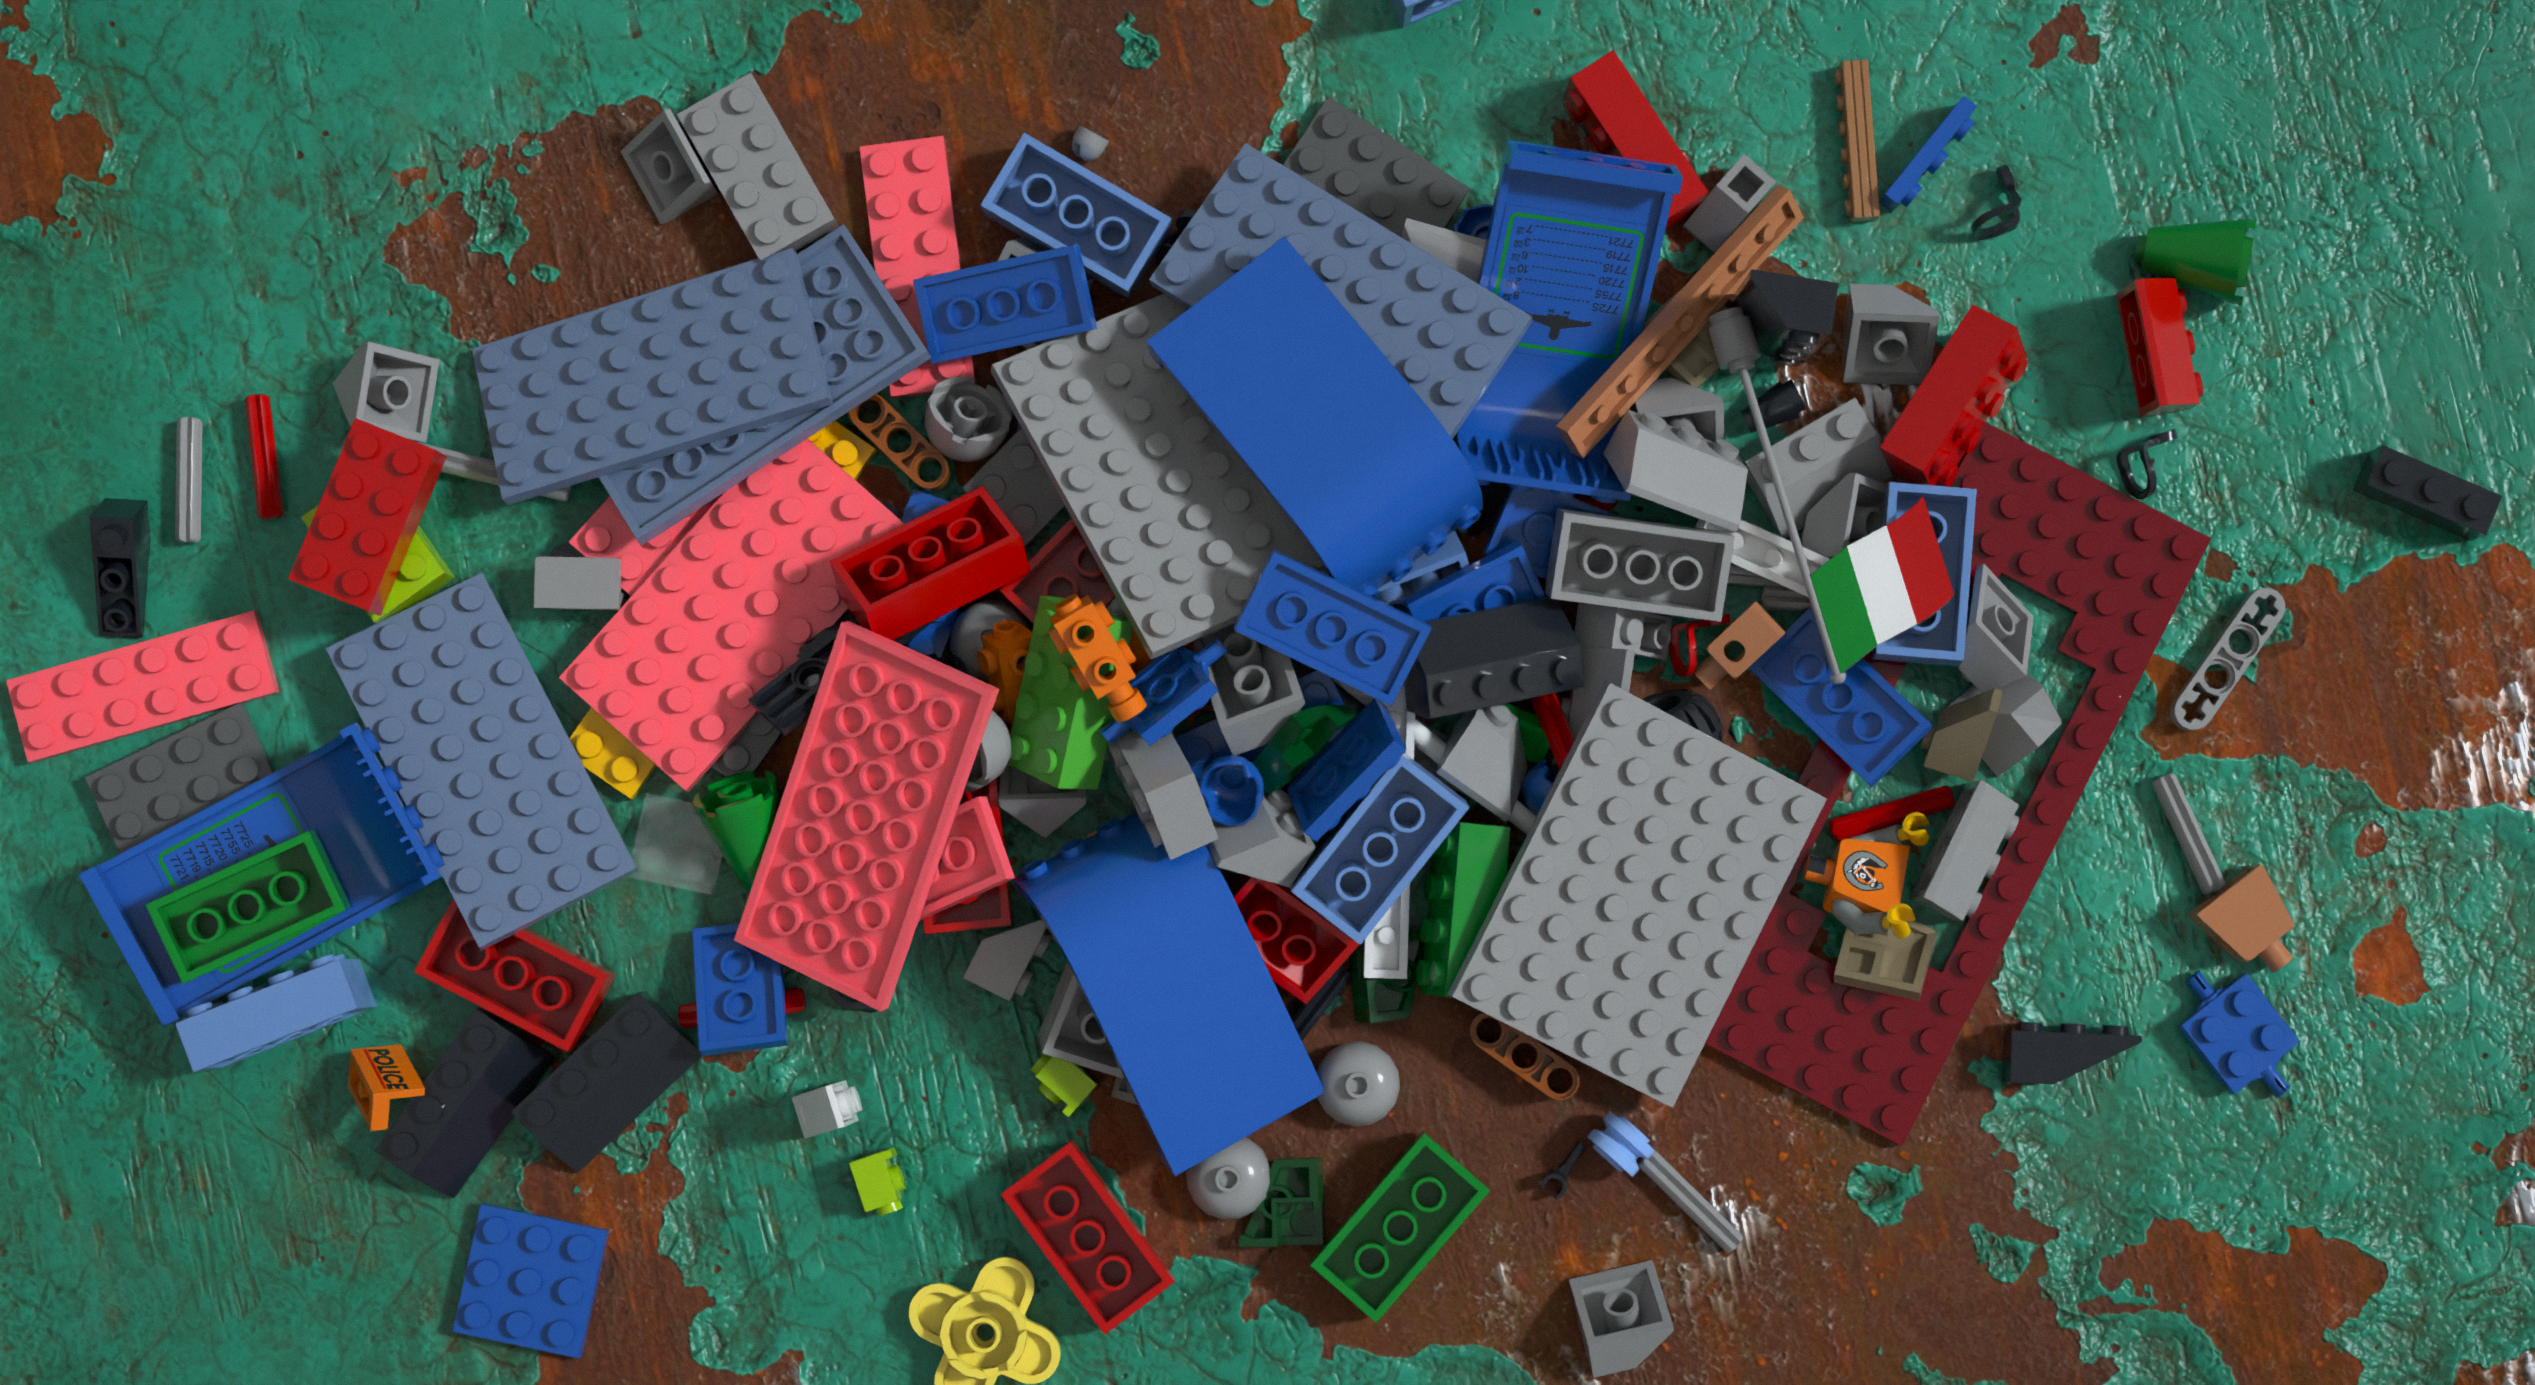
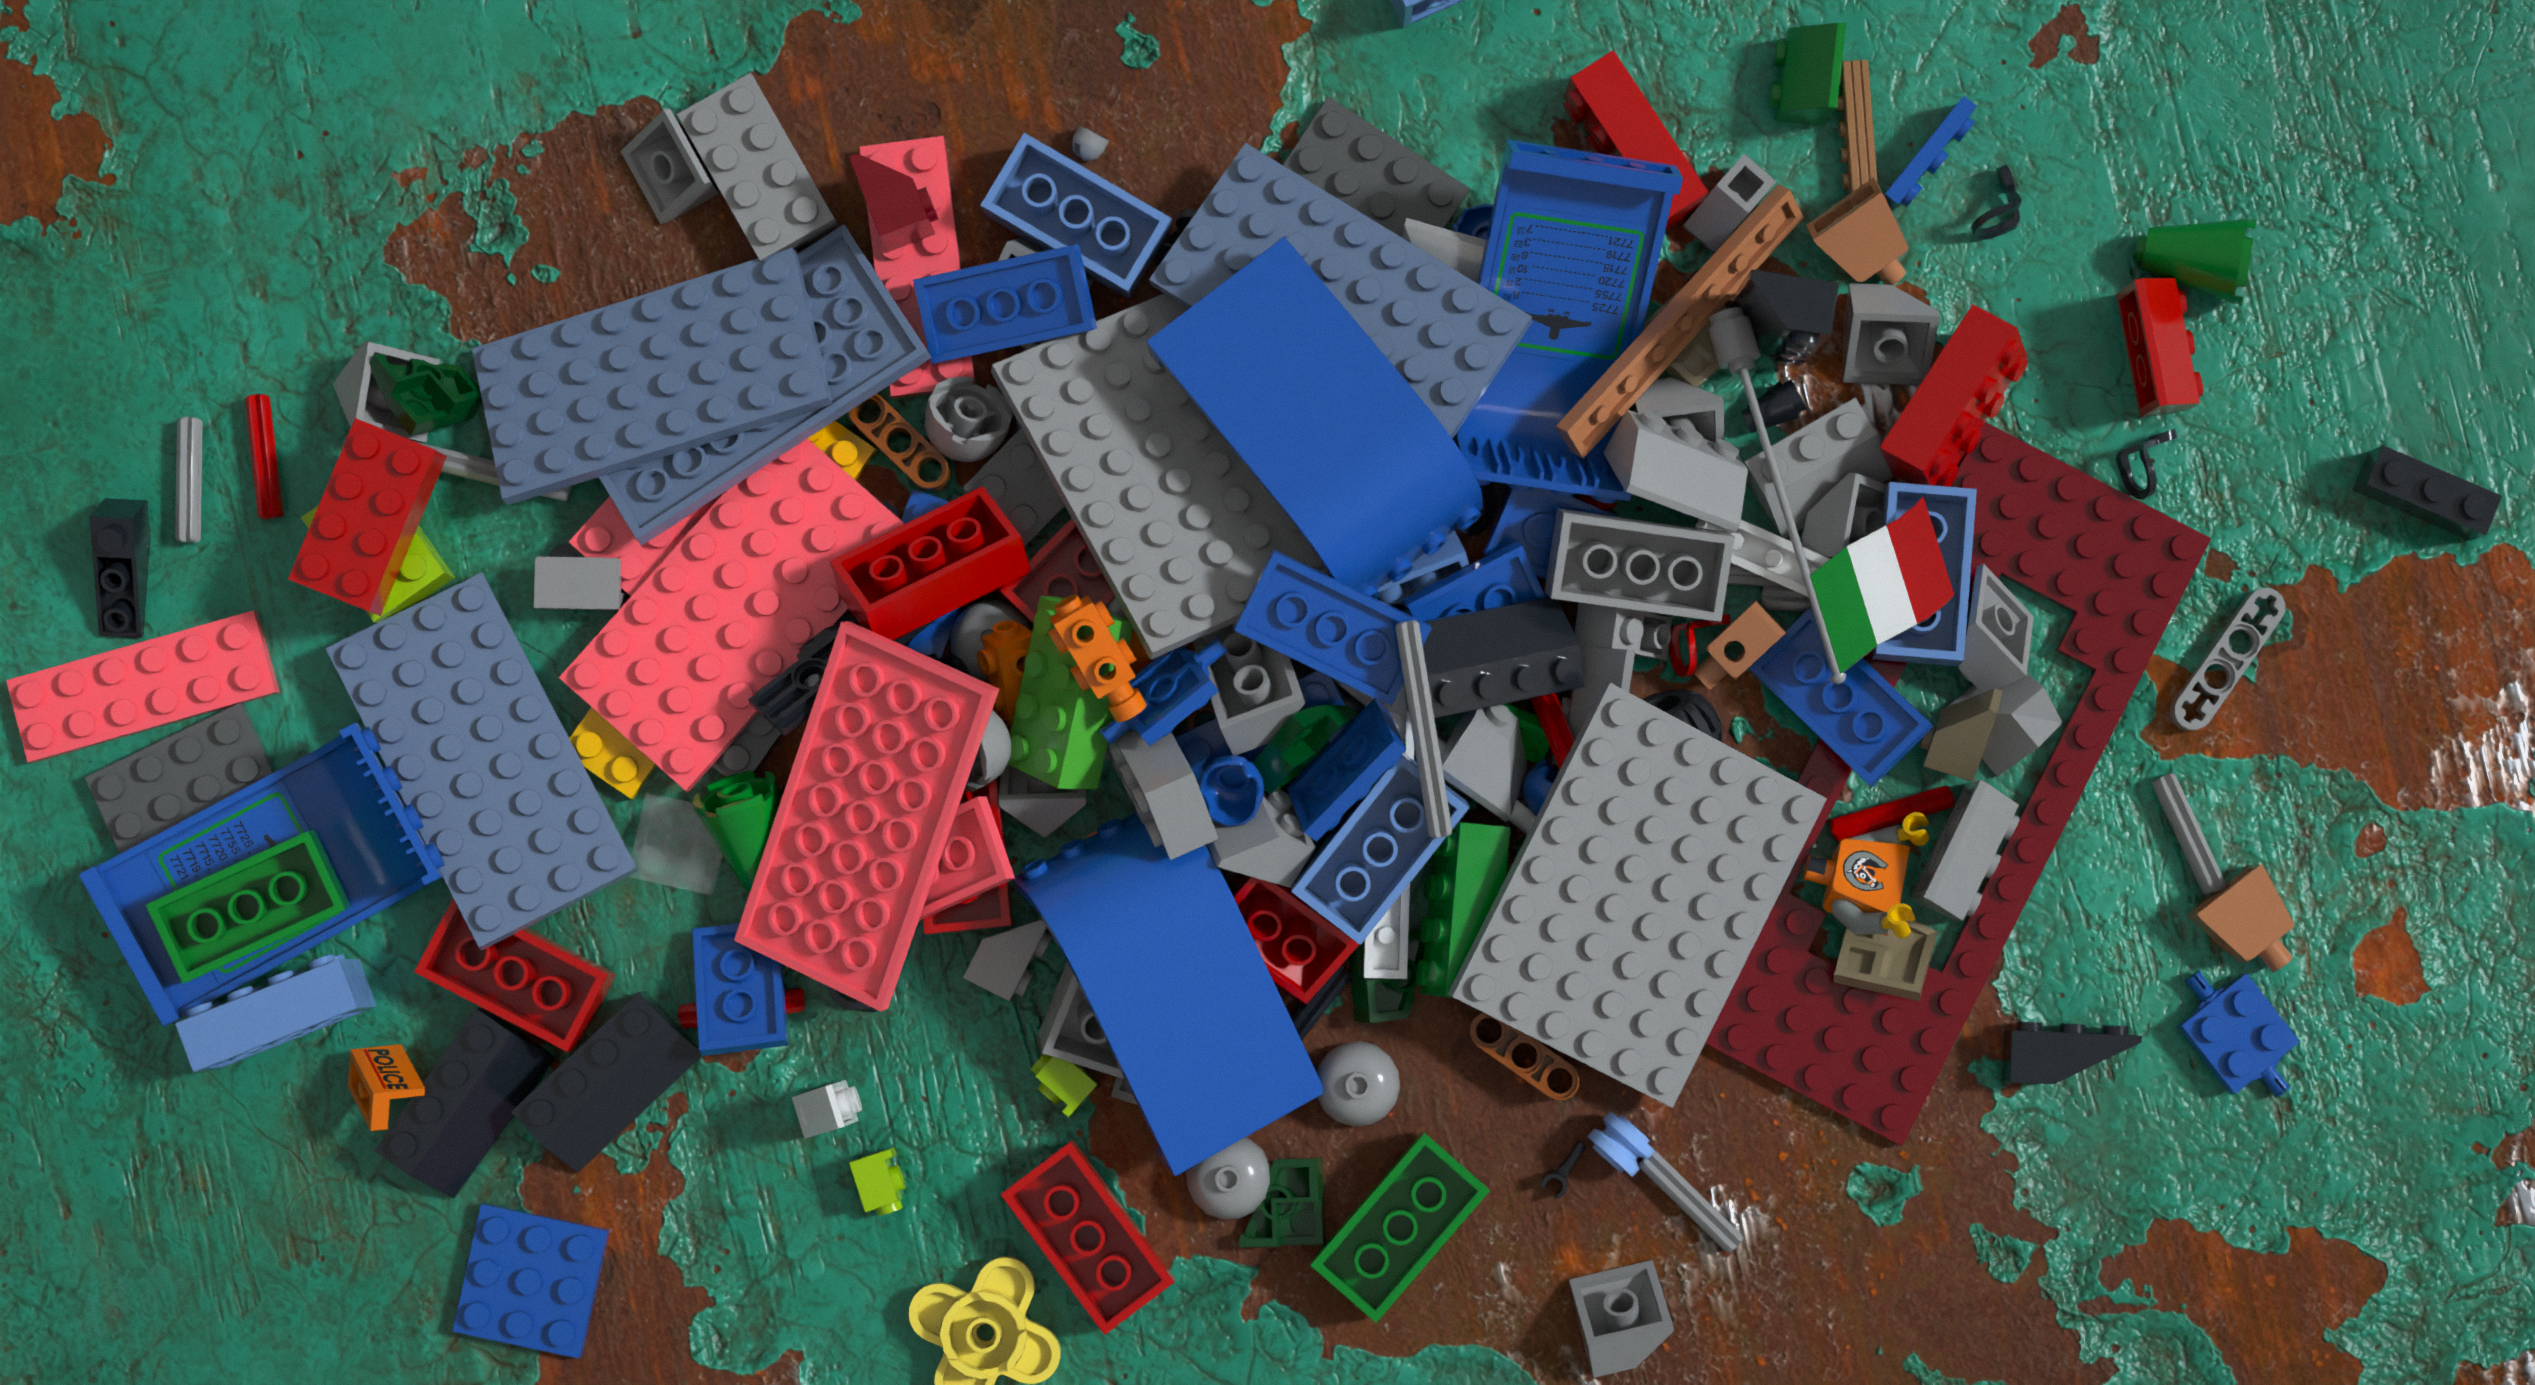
none -> dark green slope [369,354,482,436]
none -> dark red slope [849,153,939,252]
none -> light grey axle [1395,620,1452,838]
none -> green slope [1769,23,1846,126]
none -> nougat torso [1807,178,1909,285]

